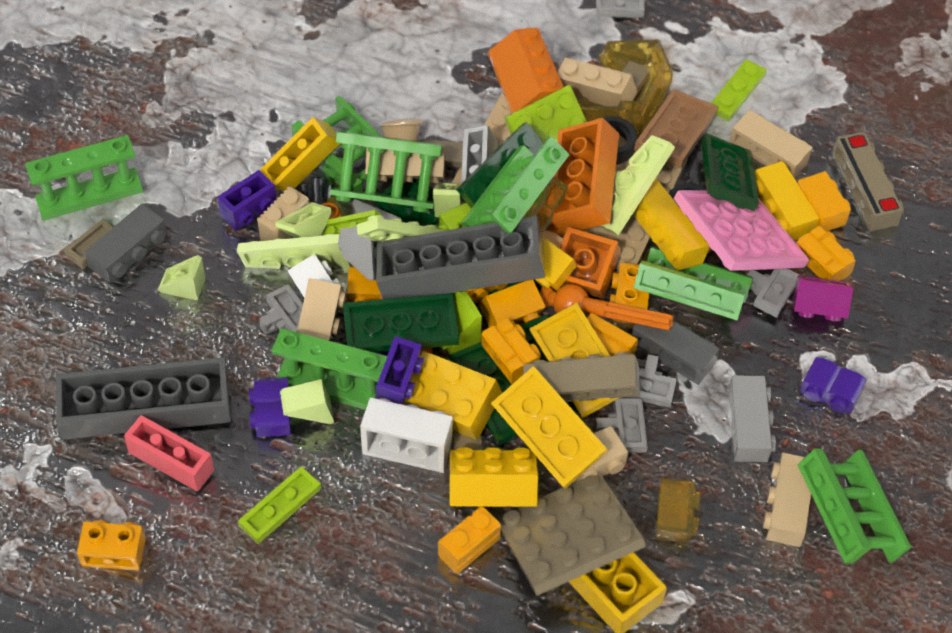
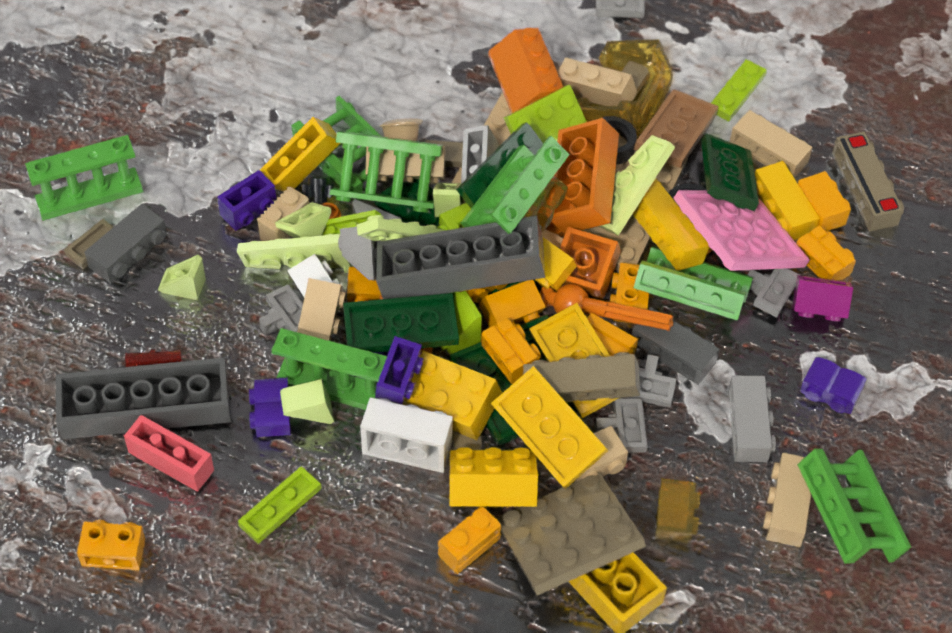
none -> clear red pin [125,349,181,367]

